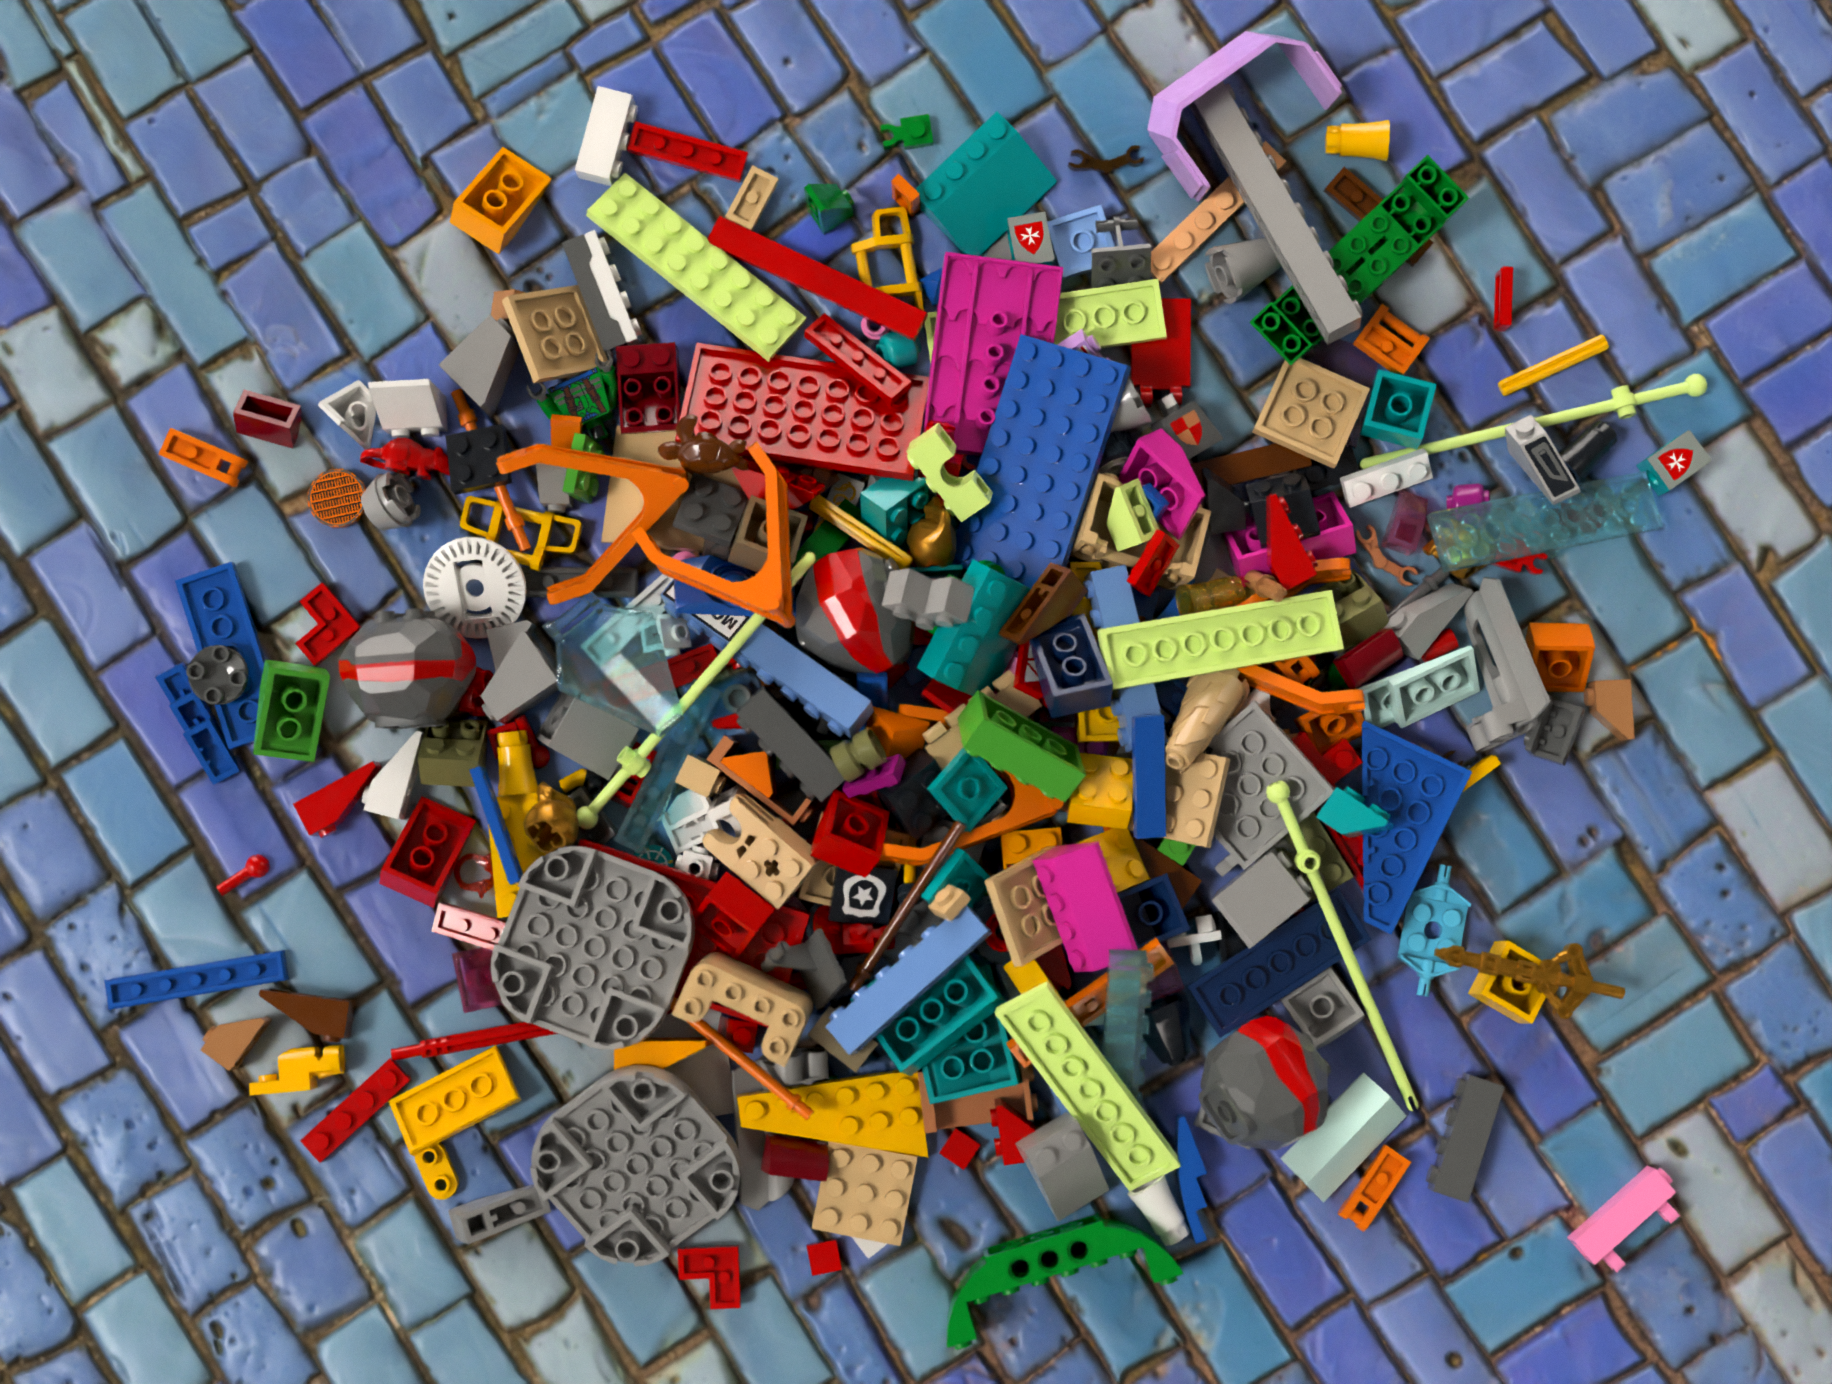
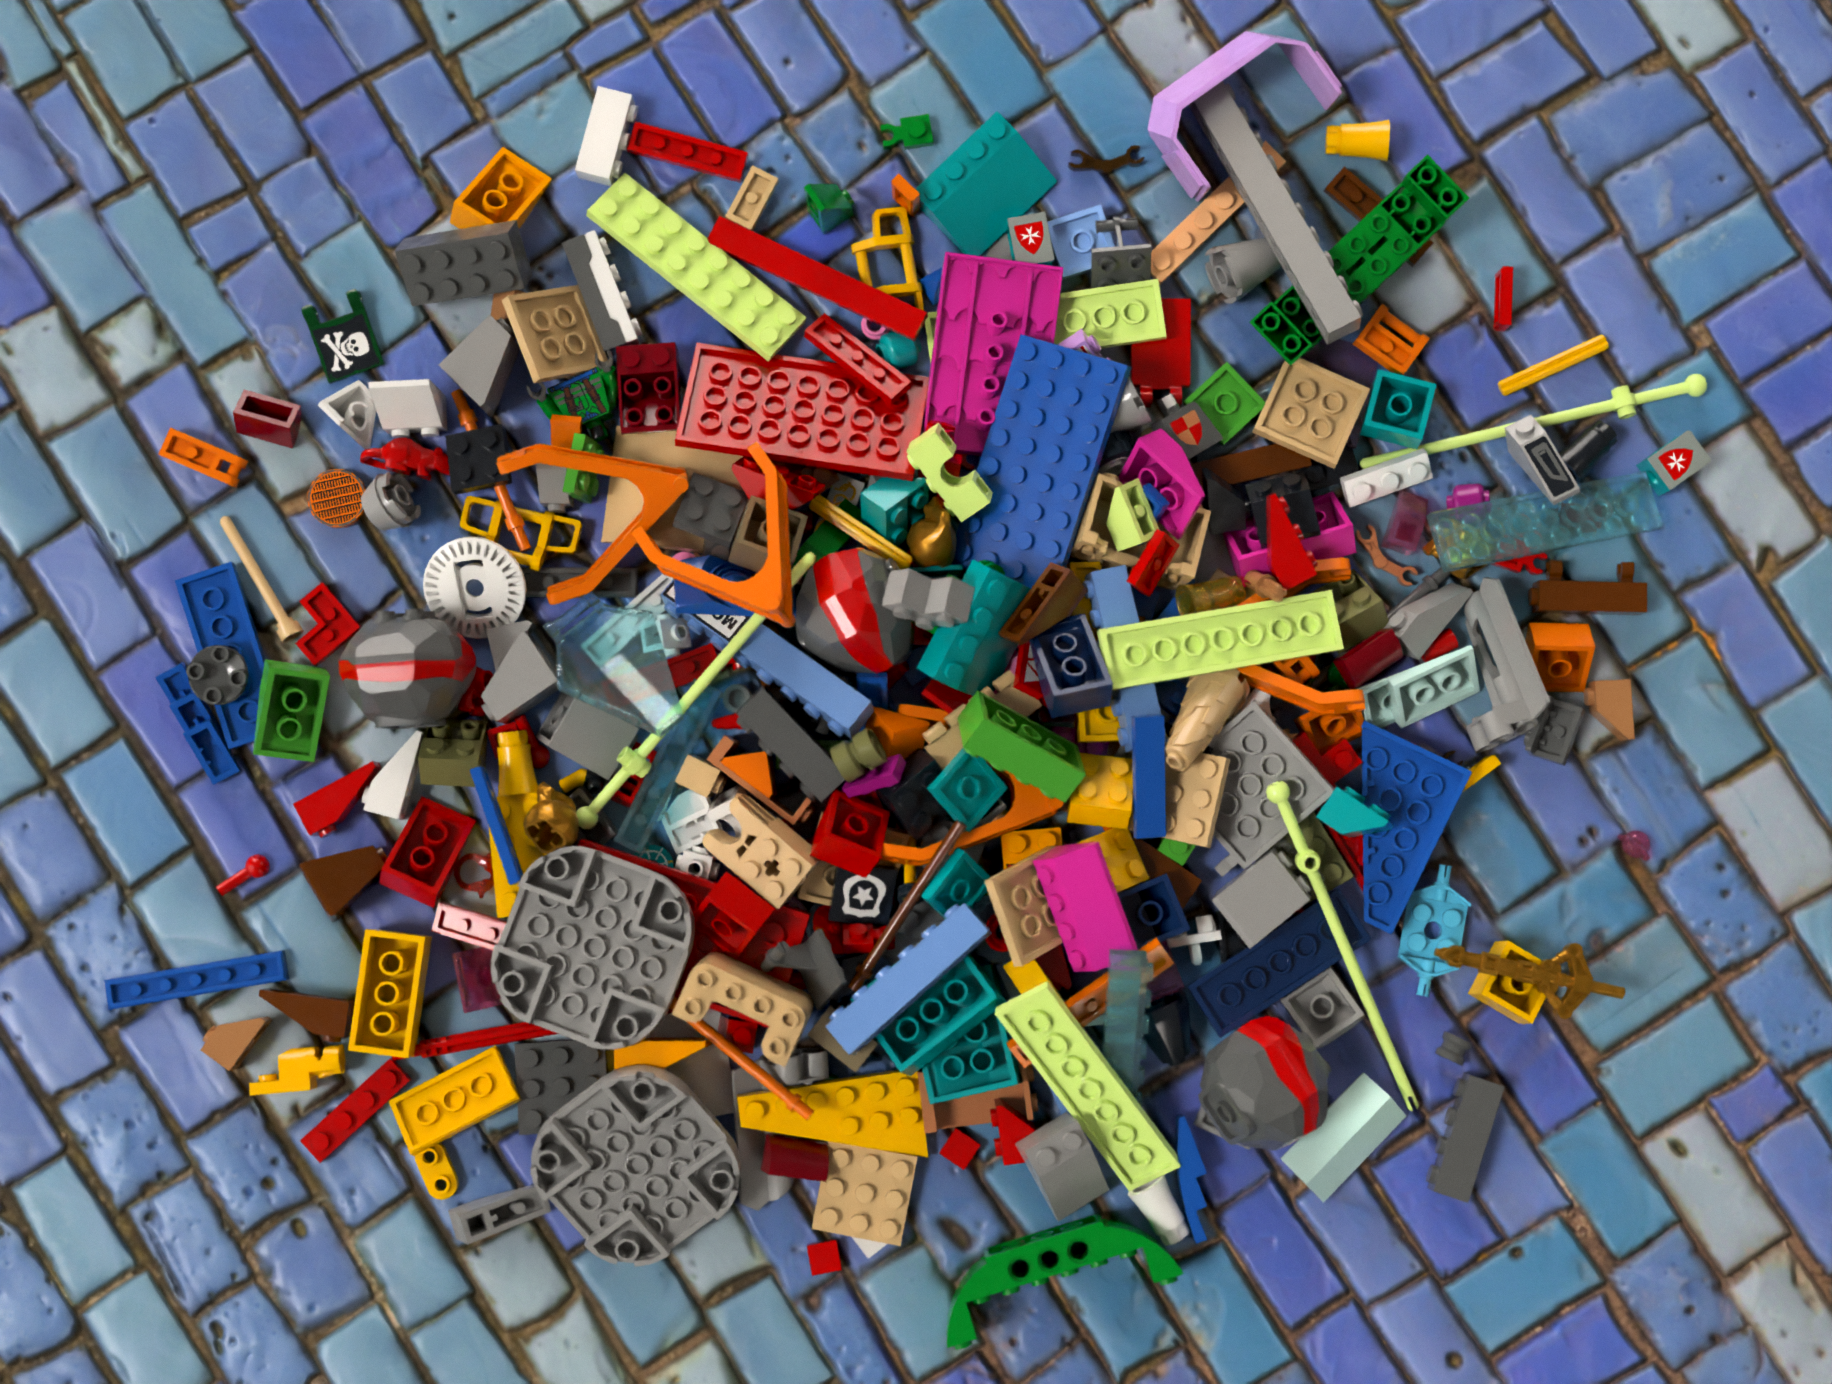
reddish brown animal [658,415,749,475] -> none
red plate [677,1245,741,1309] -> none
tan plate [928,884,971,922] -> none
orange plate [1337,1144,1412,1232] -> none
bright pink brick [1567,1166,1680,1272] -> none
none -> tan piece [220,516,304,643]
none -> reddish brown slope [299,845,388,923]
none -> flag [301,289,385,384]
none -> yellow brick [348,929,432,1058]
none -> dark grey brick [395,220,532,306]
none -> dark grey plate [514,1040,608,1135]
none -> bright green plate [1183,362,1265,446]
none -> dark grey wheel [1435,1031,1472,1066]
none -> reddish brown brick [1528,560,1647,615]
none -> clear pink piece [1617,830,1651,862]

